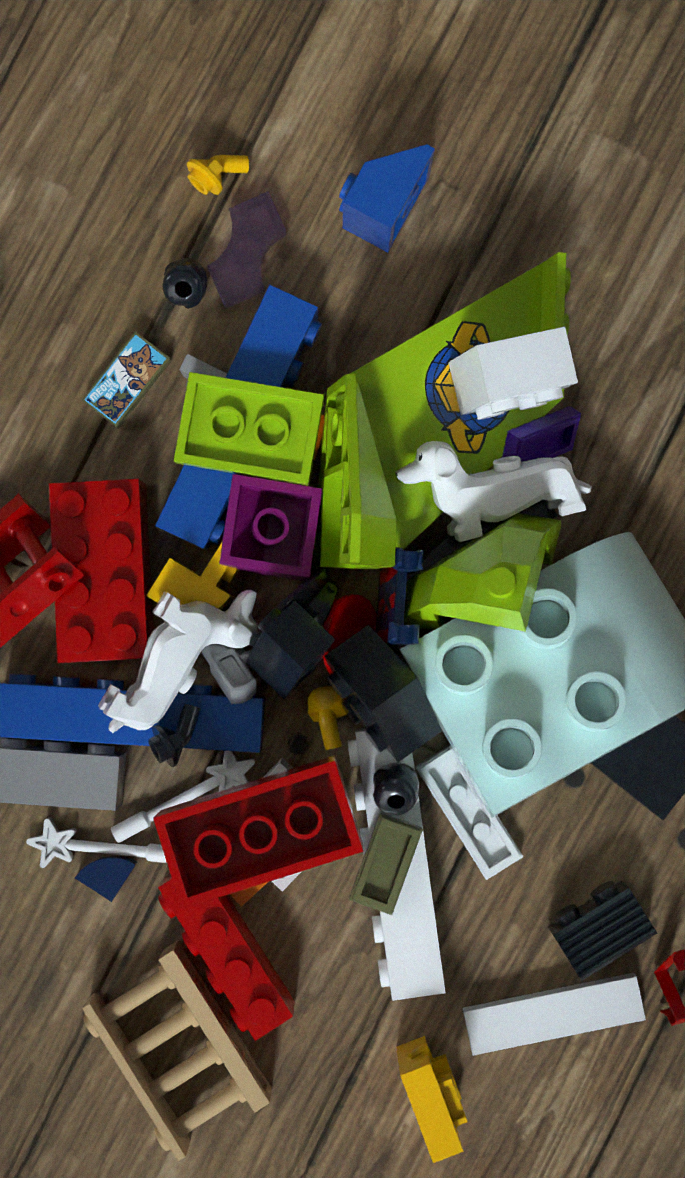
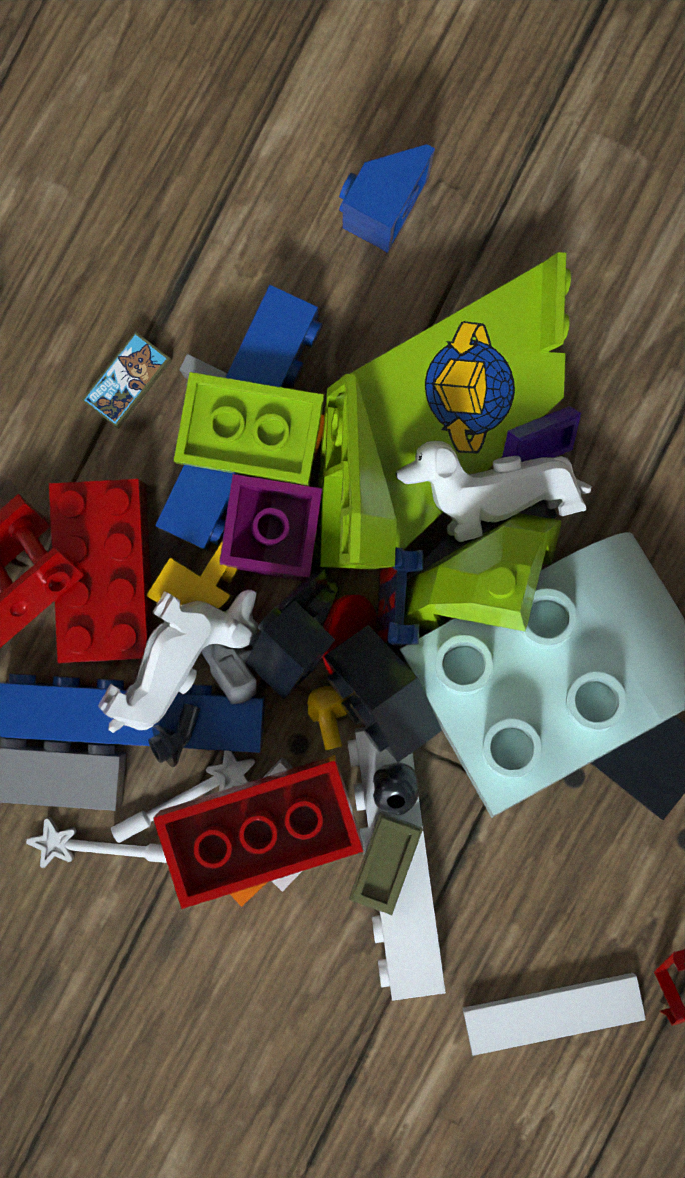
dark blue tile [75,856,137,902] -> none
tan fence [82,940,272,1162] -> none
red brick [158,874,295,1041] -> none
black piece [162,258,208,309] -> none
yellow plate [187,155,249,195] -> none
clear purple tile [207,191,287,309] -> none
yellow brick [396,1036,468,1163] -> none
white tile [415,745,523,880] -> none
white brick [448,327,578,420] -> none
black brick [548,881,658,981] -> none

